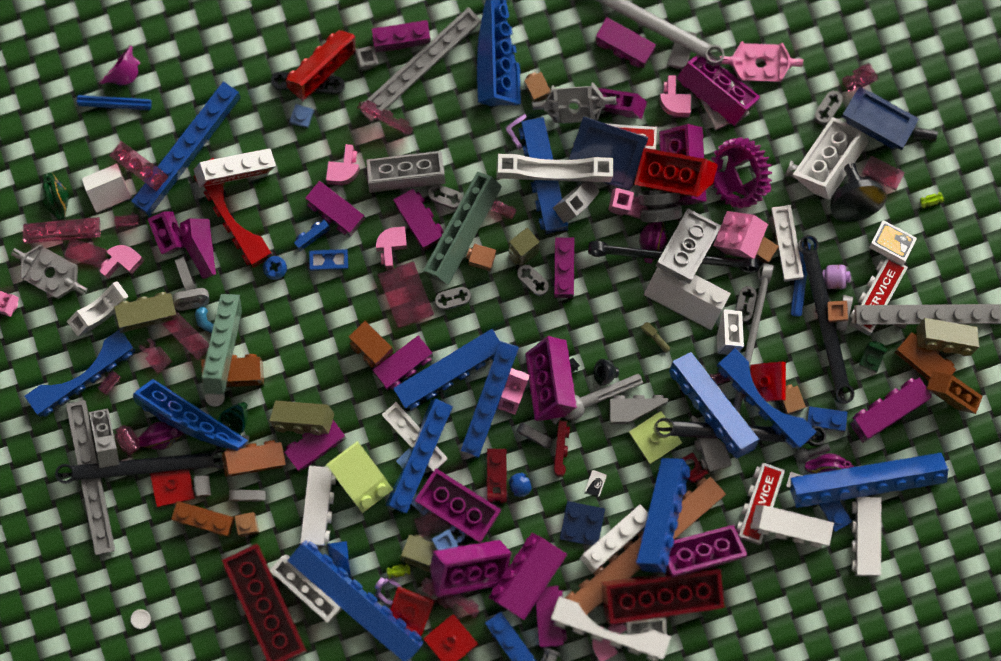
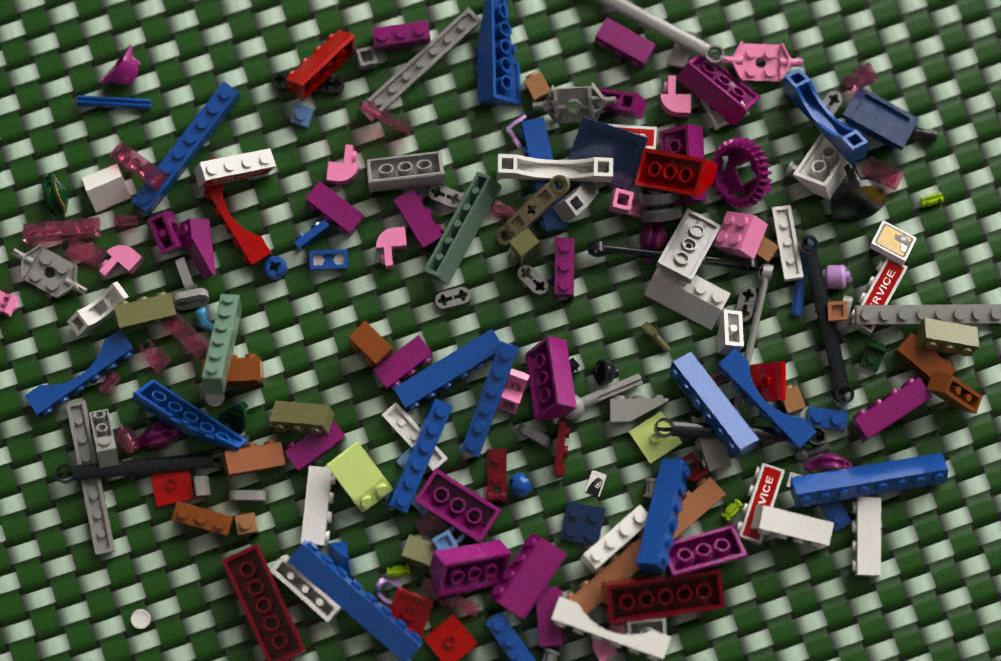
clear pink plate [378,261,434,328] -> none
nougat brick [466,244,496,271] -> none
none -> dark tan piece [496,175,570,246]
none -> light grey bush [643,478,657,499]
none -> lime piece [721,499,744,522]
none -> blue arch [783,68,868,164]

